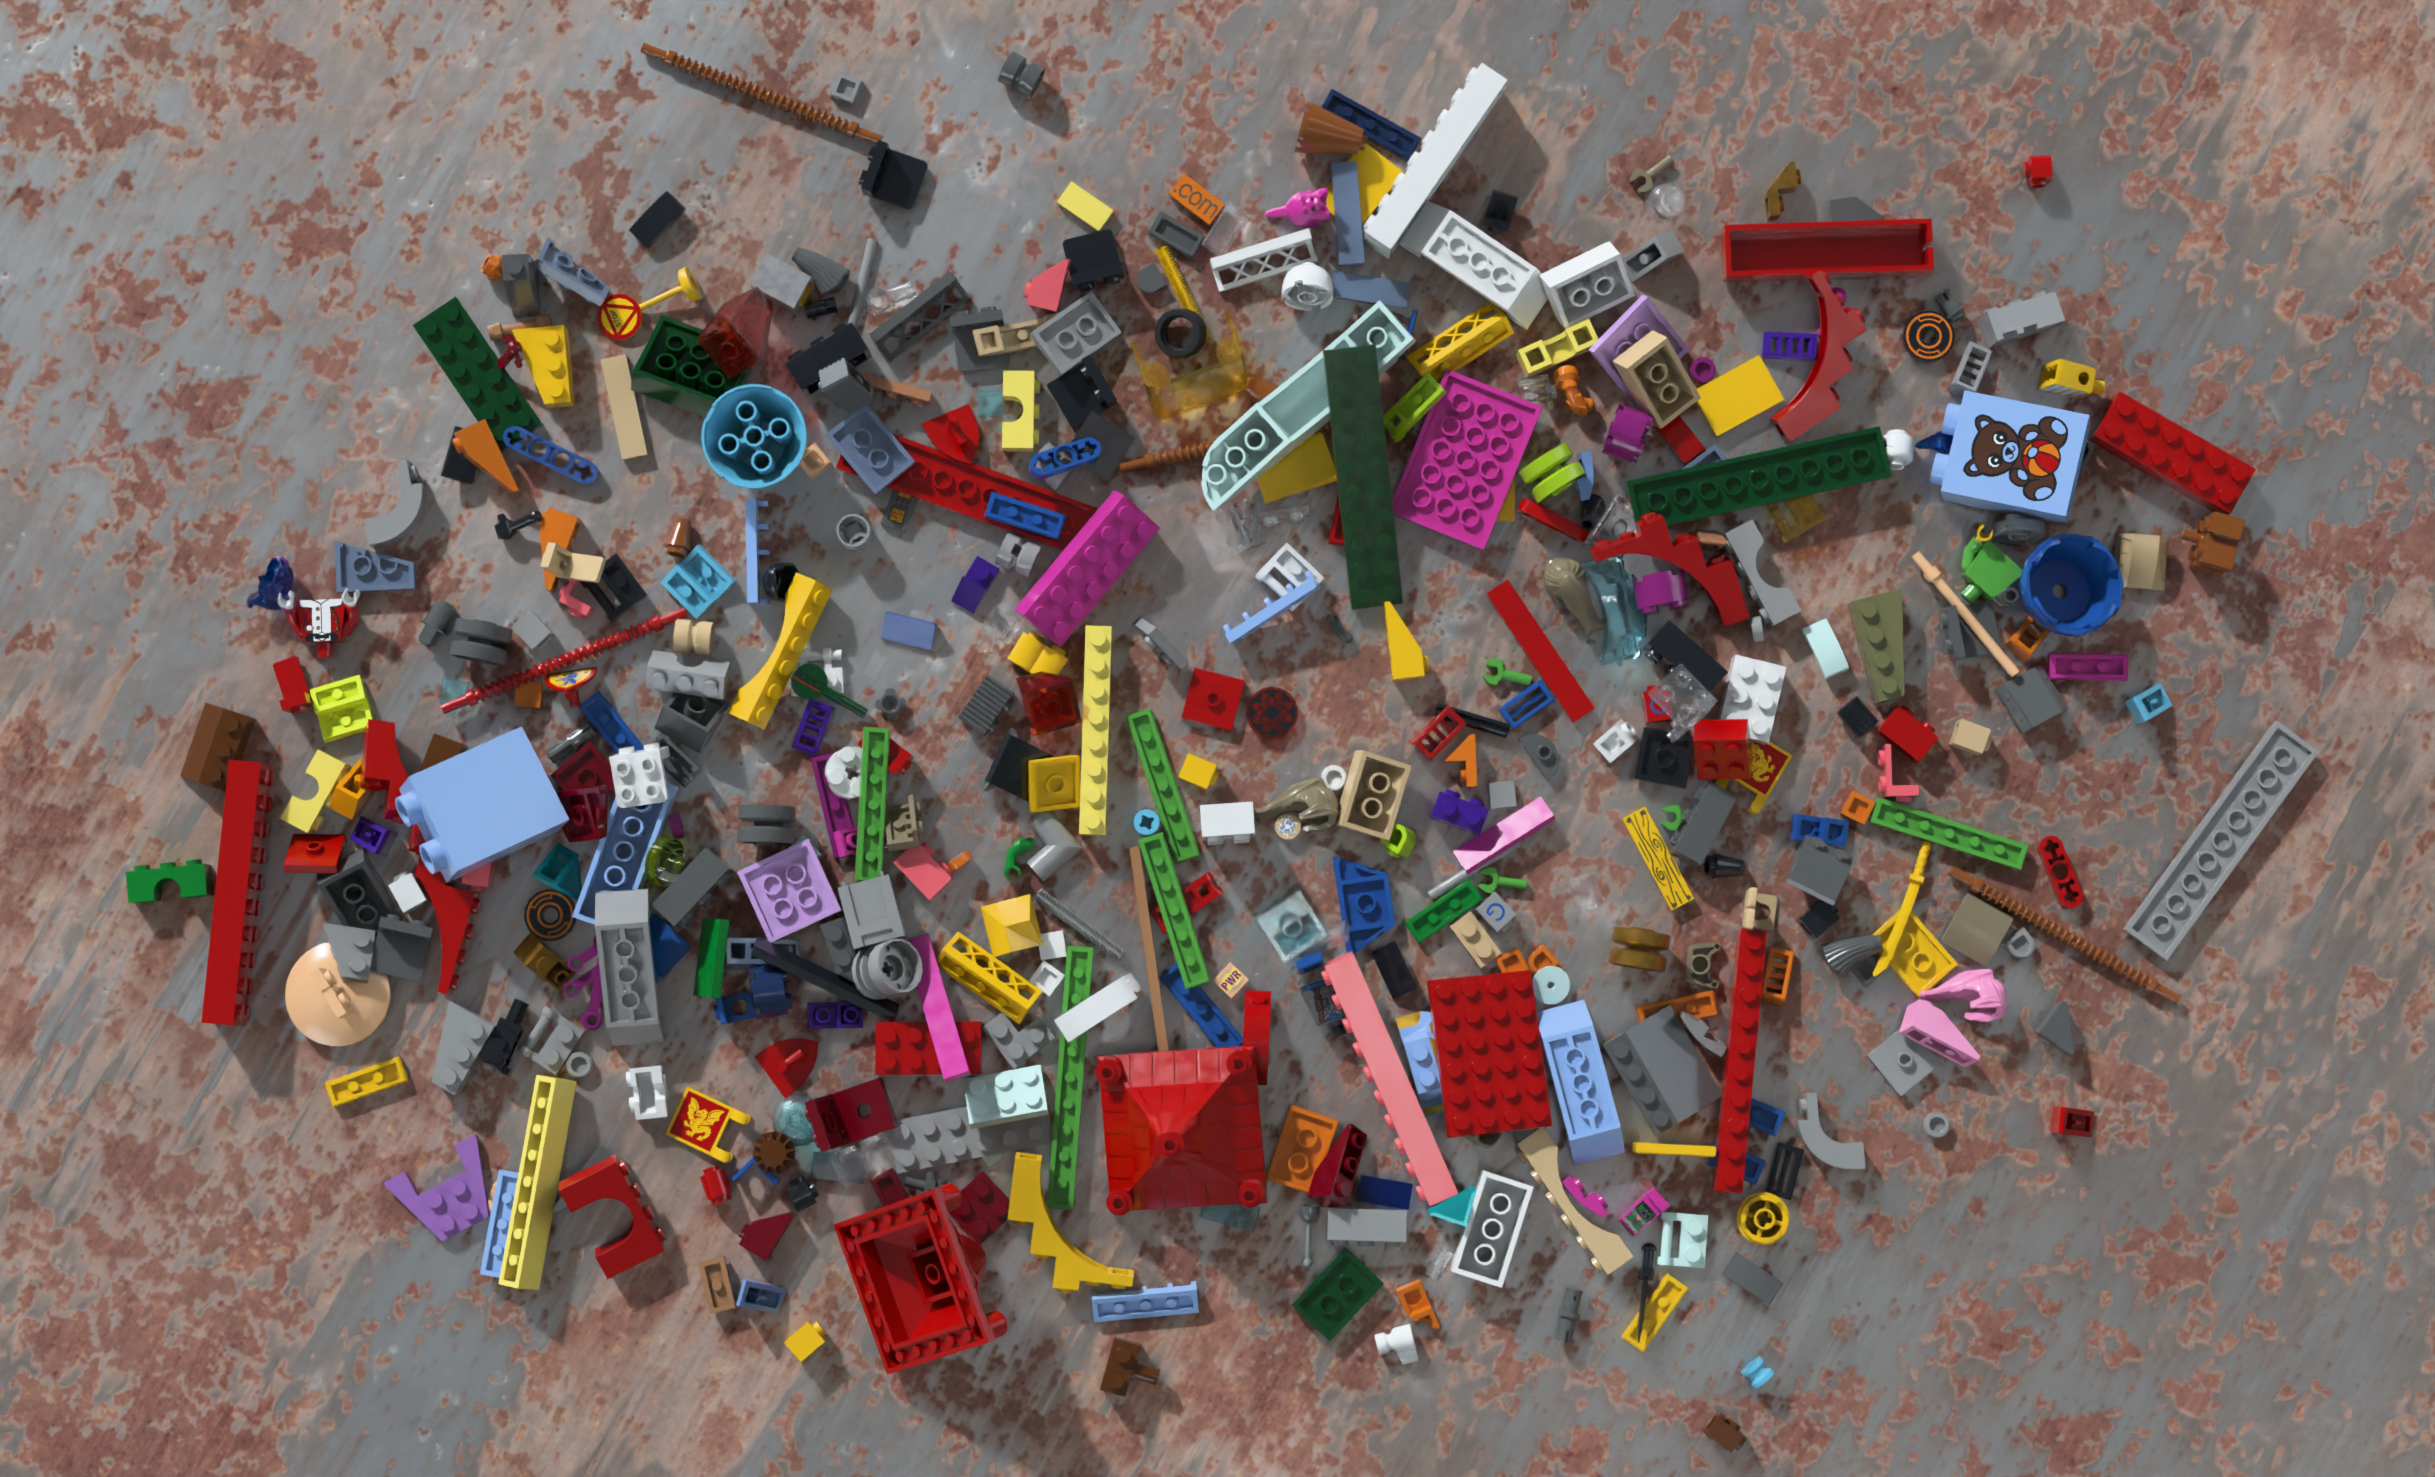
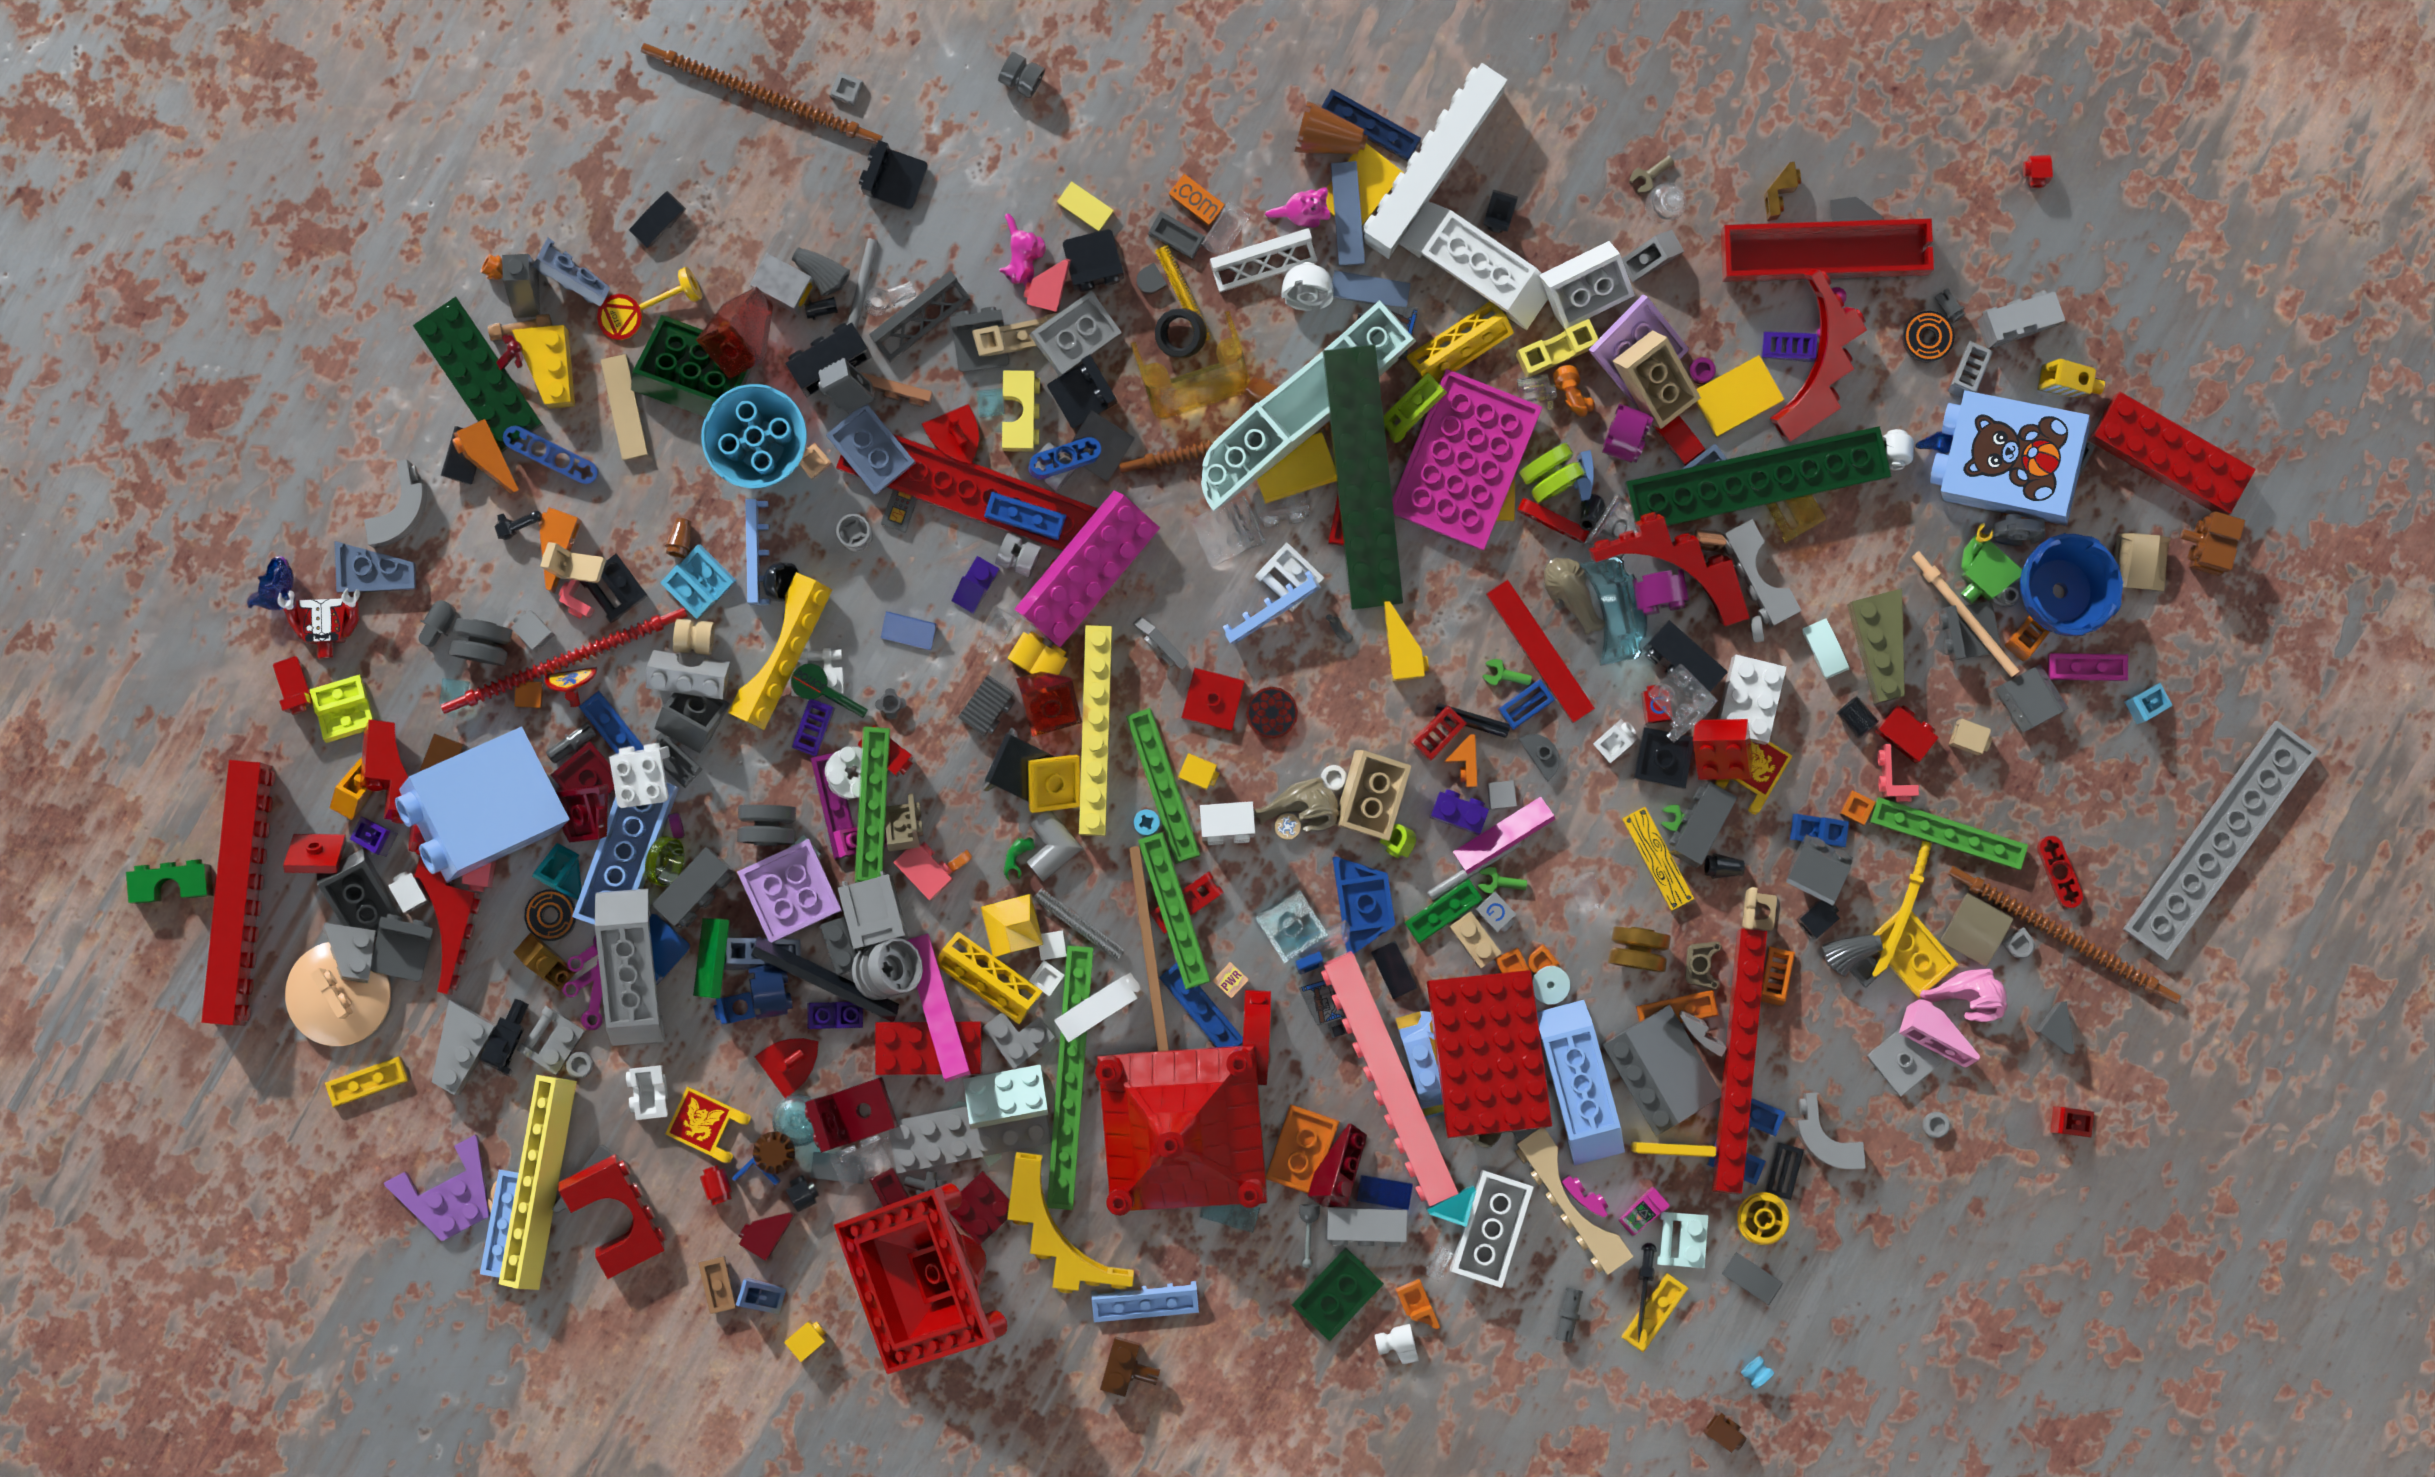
reddish brown slope [180,702,256,792] -> none
light yellow arch [280,749,351,834] -> none
none -> dark pink animal [999,213,1046,287]

